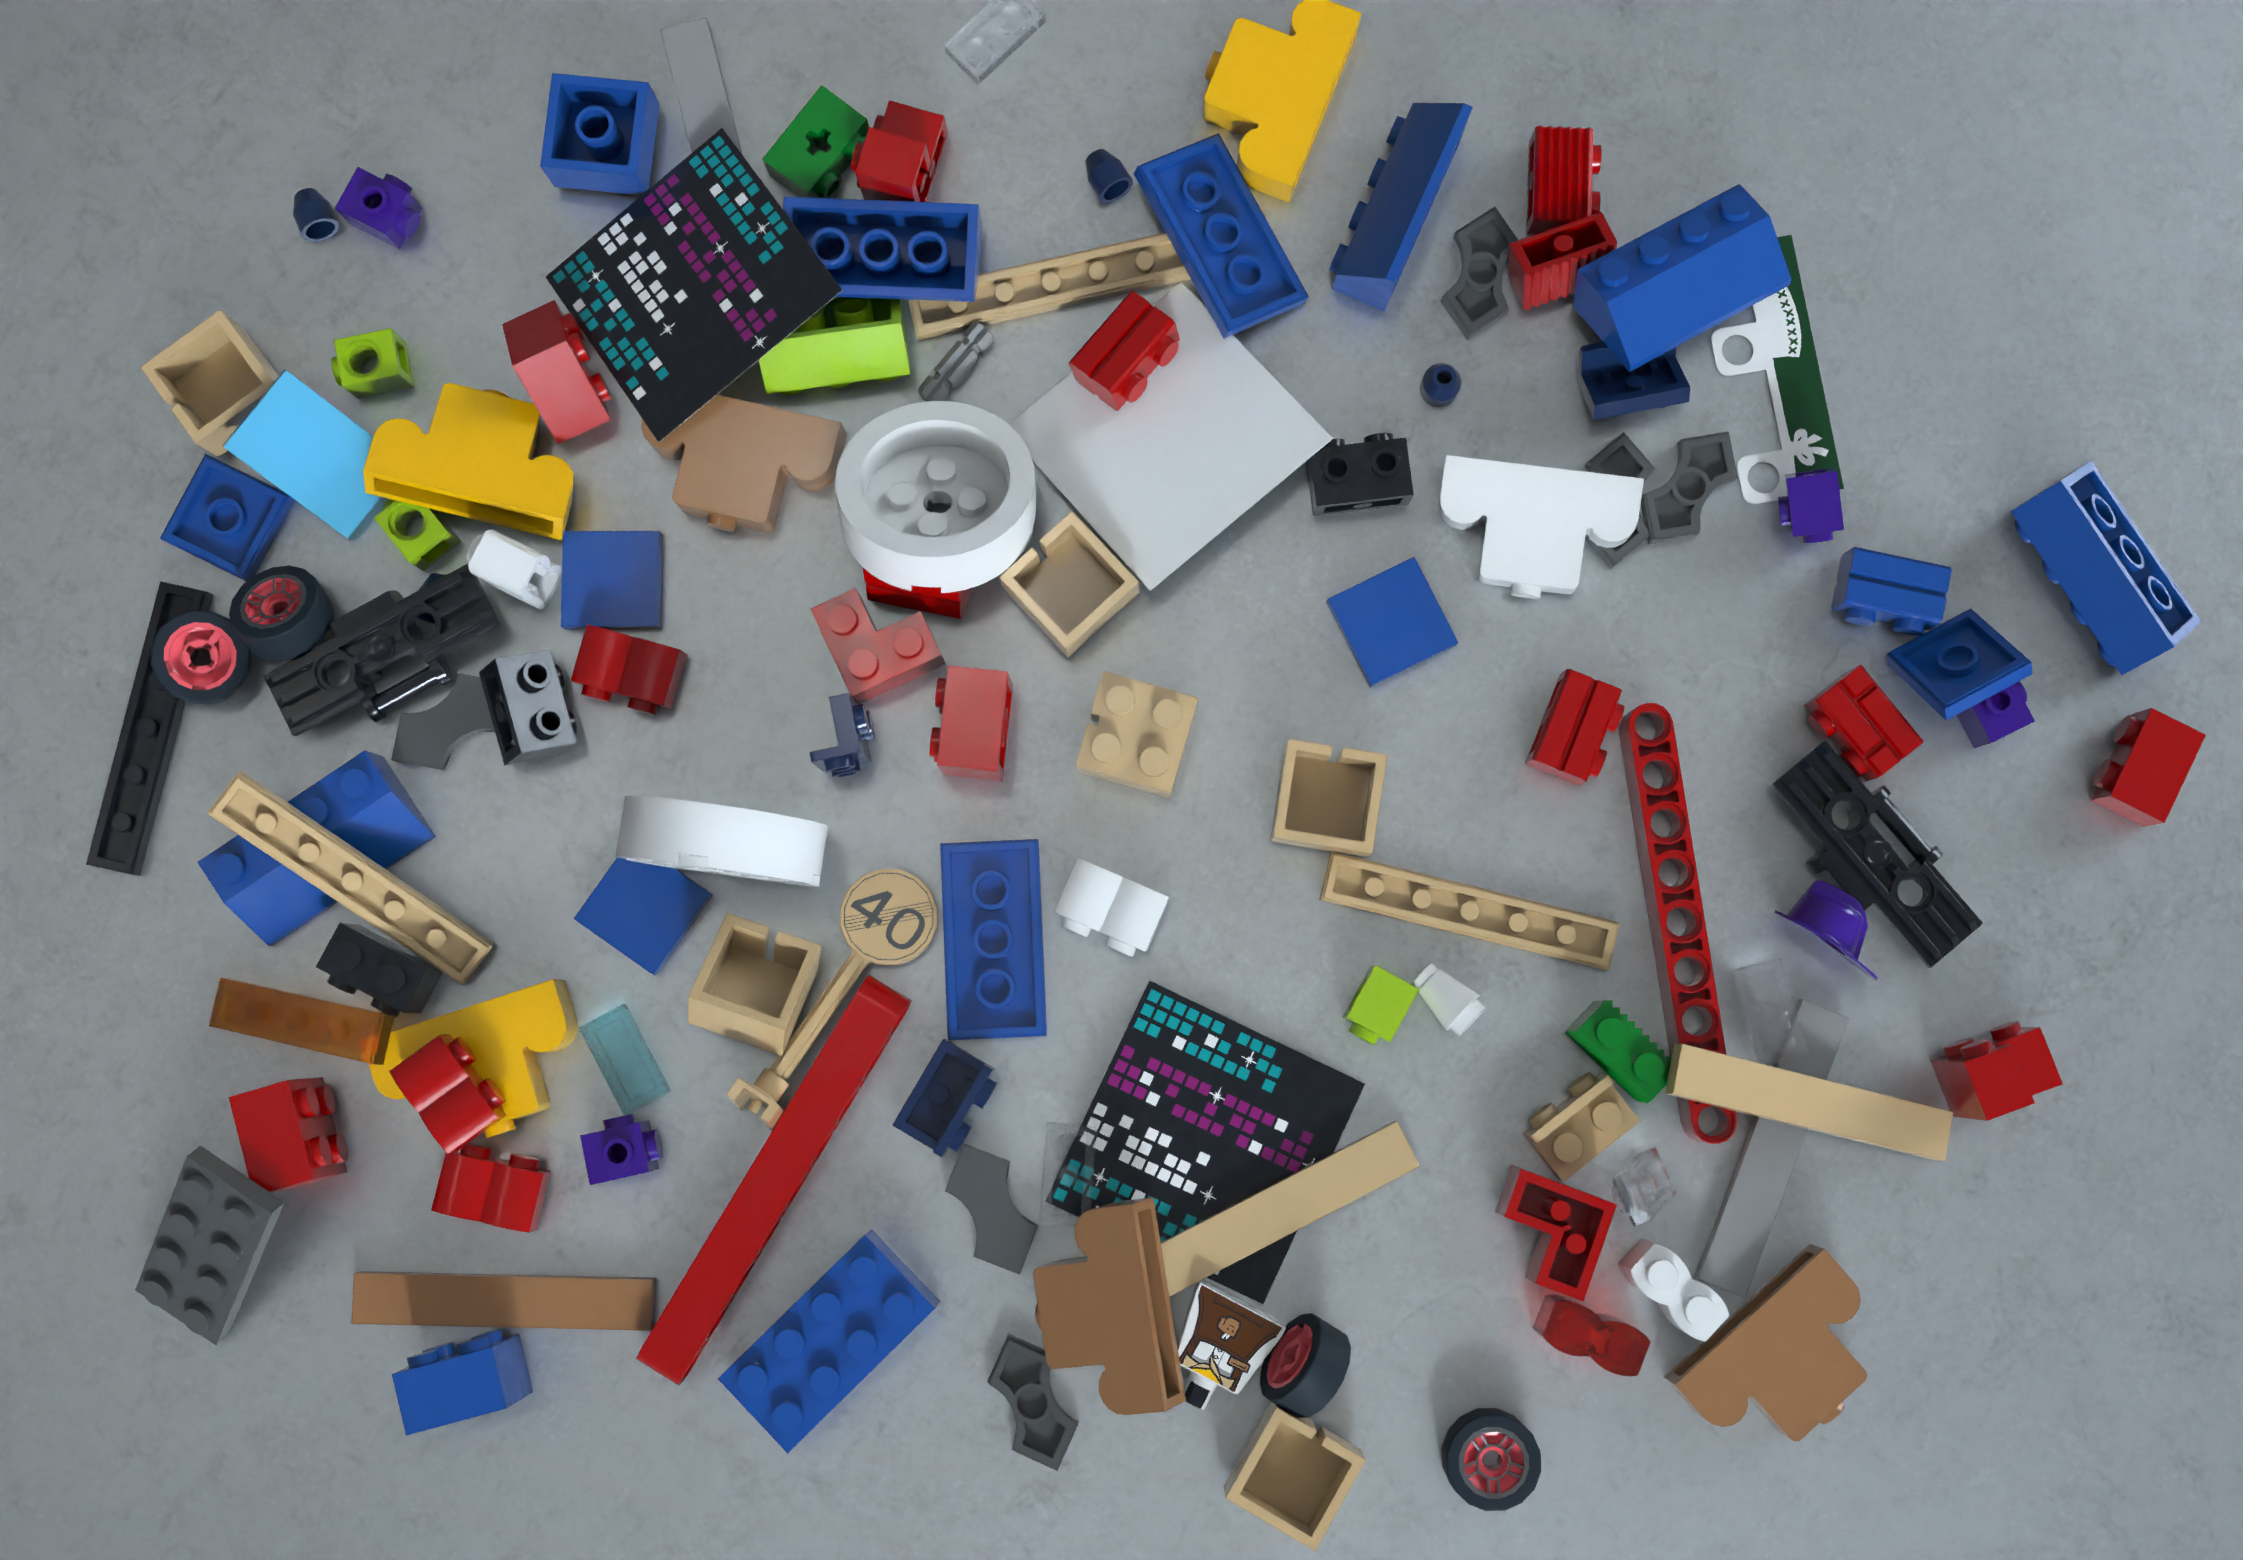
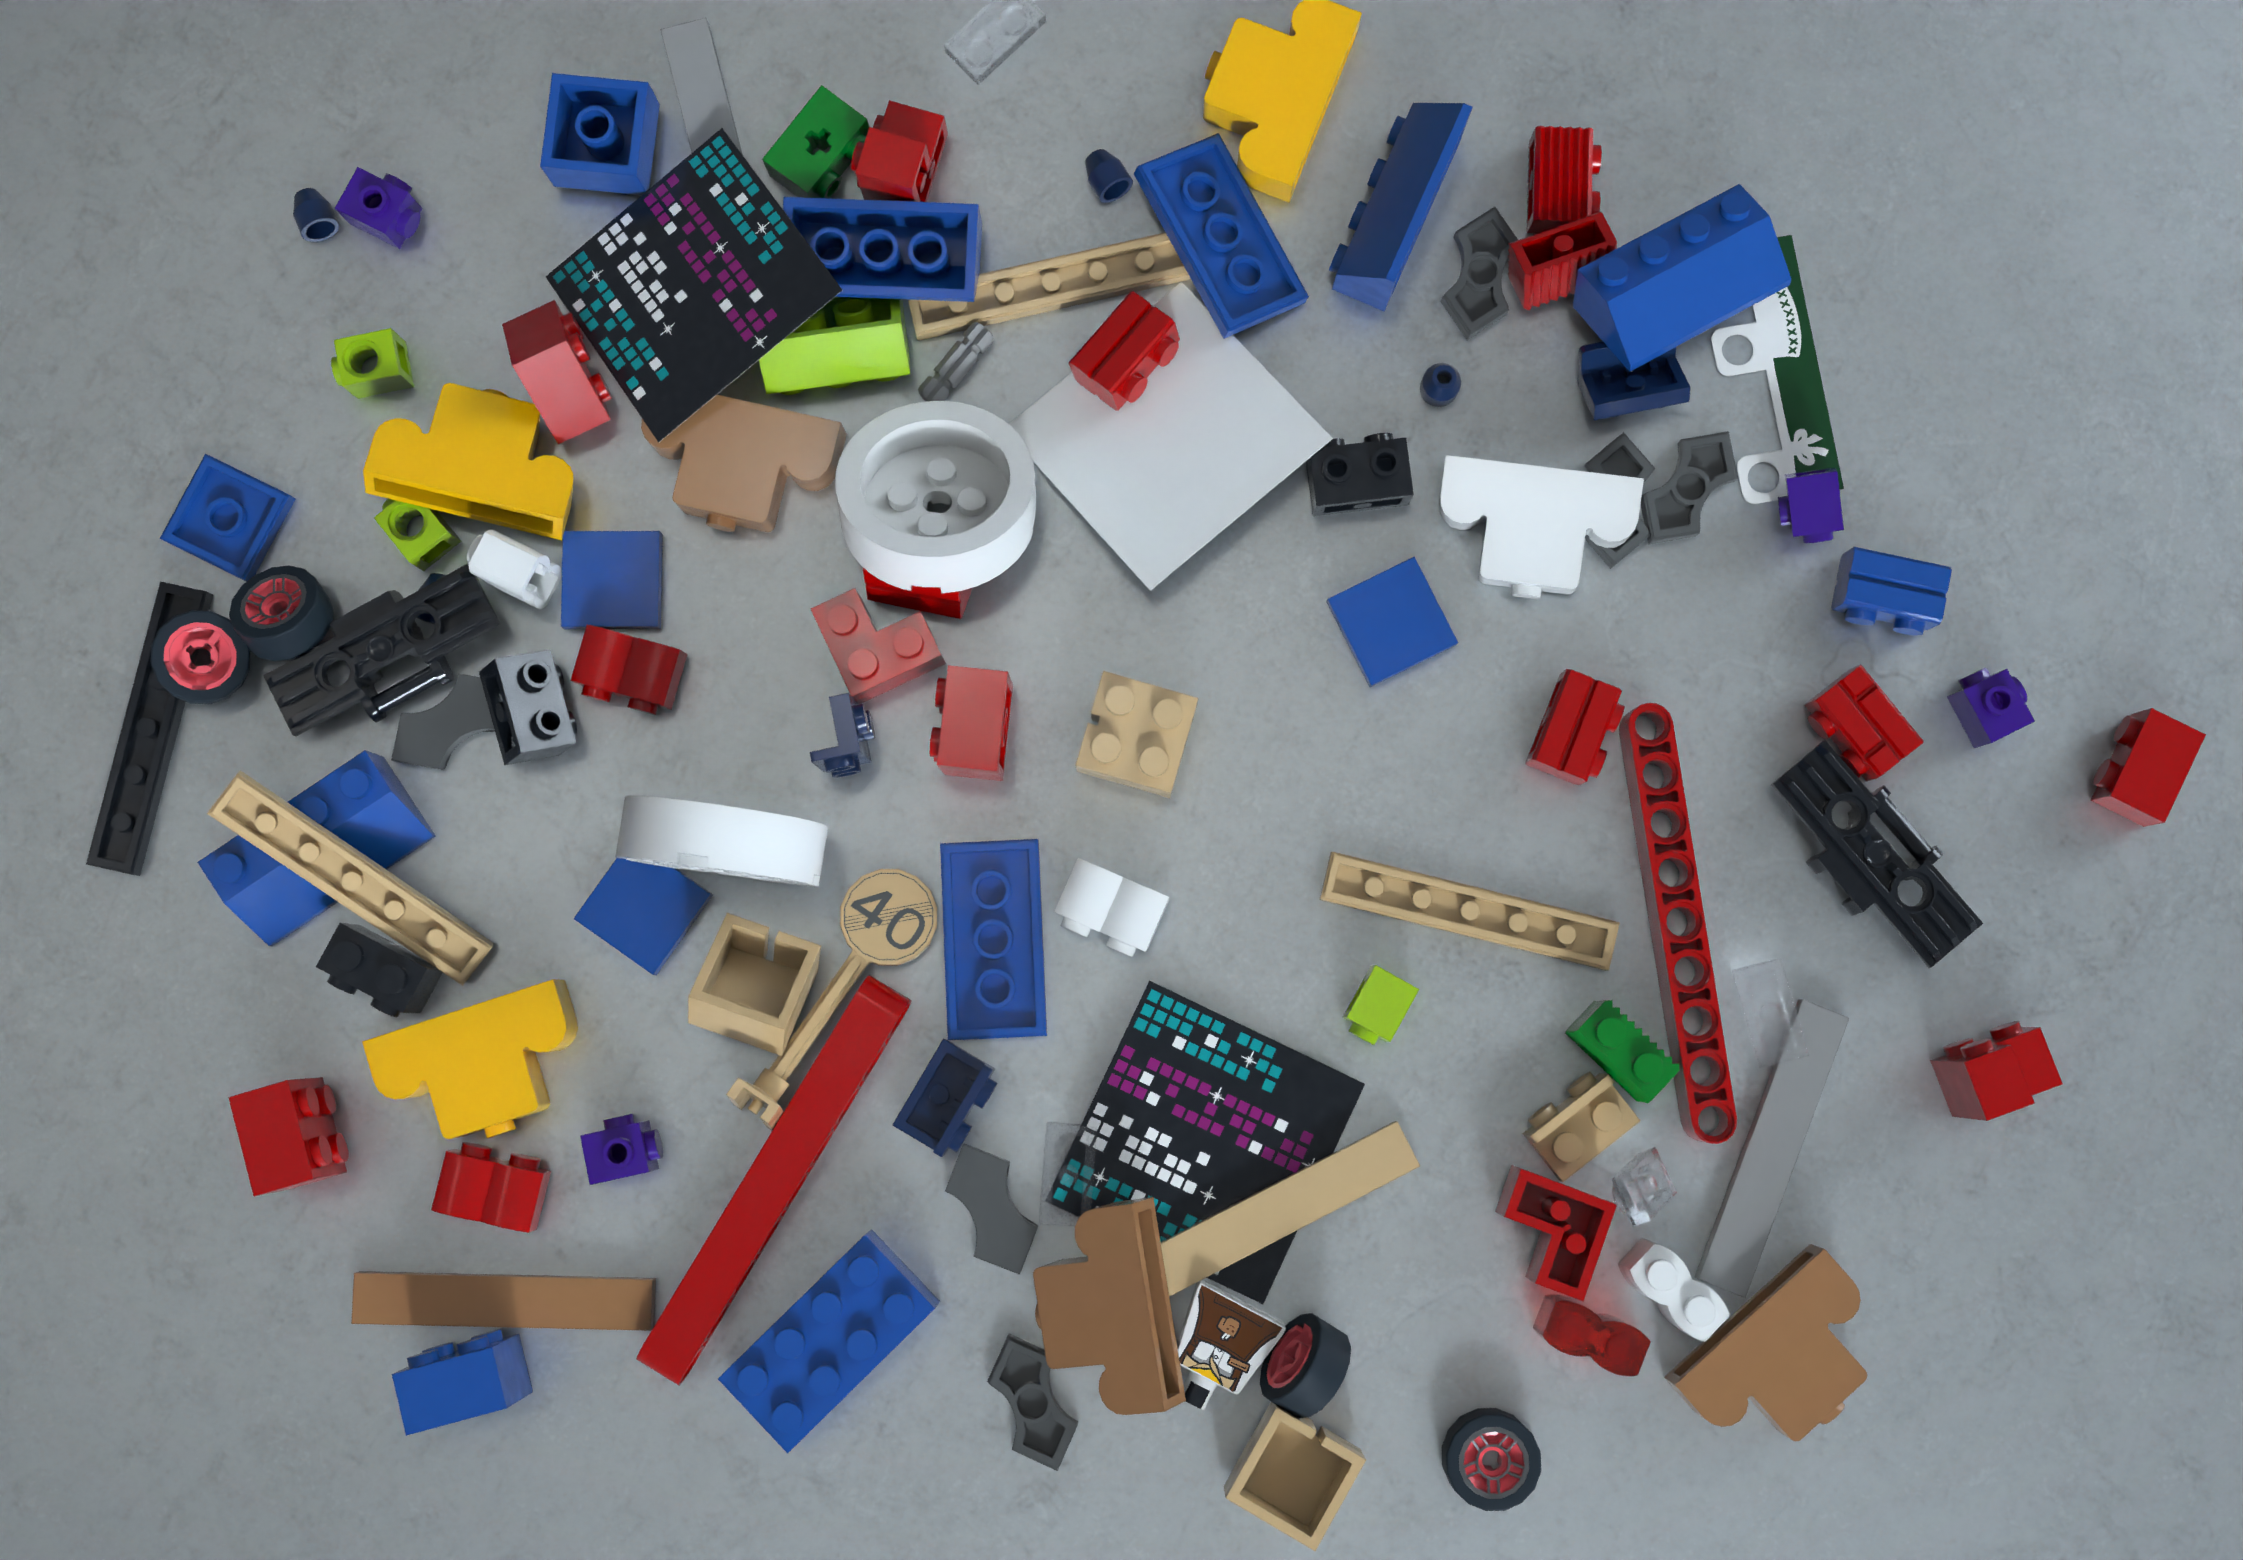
dark grey plate [135,1145,285,1345] -> none
tan piece [140,310,278,458] -> none
clear orange tile [209,978,395,1065] -> none
medium azure tile [222,369,381,539] -> none
red brick [389,1034,507,1154] -> none
clear light blue tile [579,1004,671,1115] -> none
tan piece [999,511,1139,658] -> none
tan piece [1270,739,1387,857] -> none
white cone [1412,963,1486,1036] -> none
tan tile [1665,1044,1953,1161] -> none
dark purple piece [1774,880,1878,980] -> none
blue tile [1886,608,2033,721] -> none
blue slope [2011,460,2201,675] -> none

